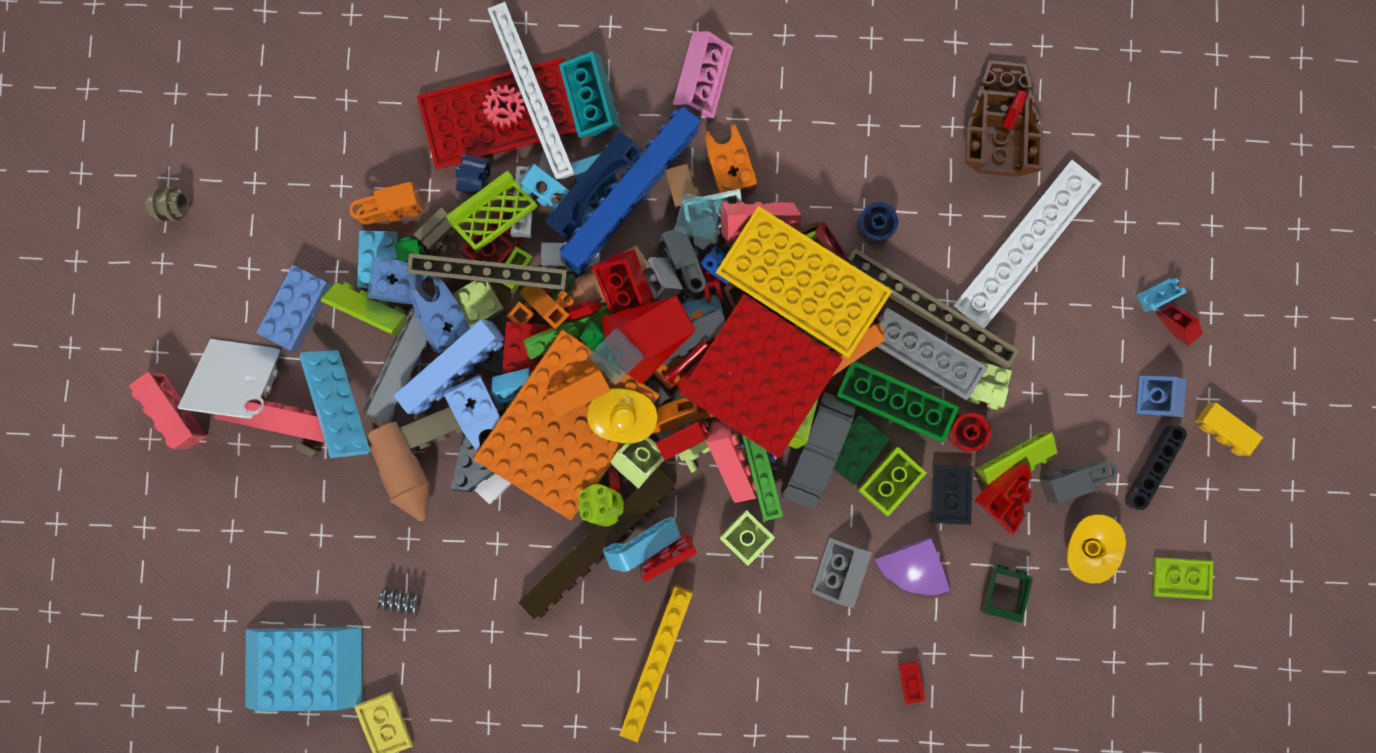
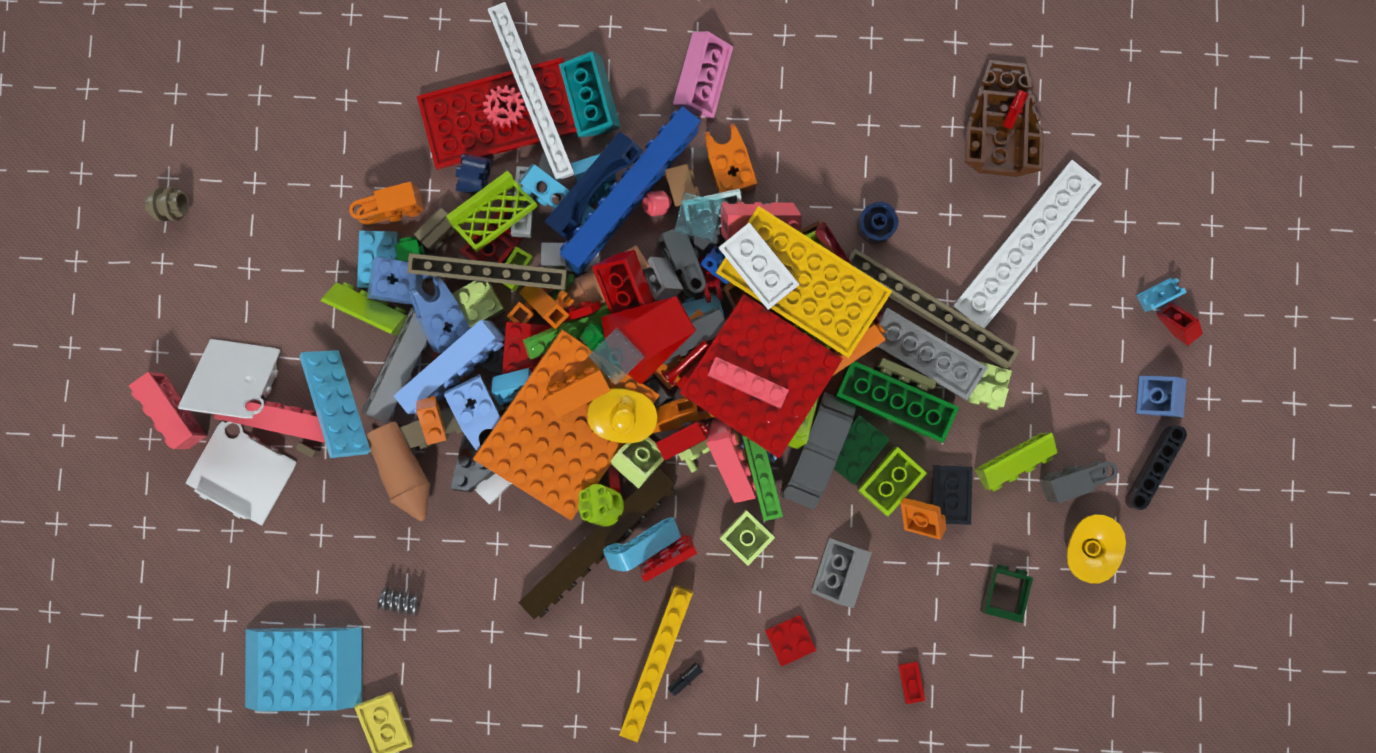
medium blue brick [257,265,333,352] -> none
medium lavender brick [874,537,950,595] -> none
red brick [948,413,991,452] -> none
red brick [974,463,1032,536] -> none
lime tile [1152,557,1214,600] -> none
yellow brick [1195,402,1263,456] -> none
none -> white piece [186,421,297,526]
none -> orange brick [416,396,447,445]
none -> coral head [642,190,672,216]
none -> black axle [668,662,703,696]
none -> coral plate [707,357,789,409]
none -> white plate [719,223,799,310]
none -> red plate [765,614,816,667]
none -> olive plate [874,358,937,391]
none -> orange plate [900,498,947,540]

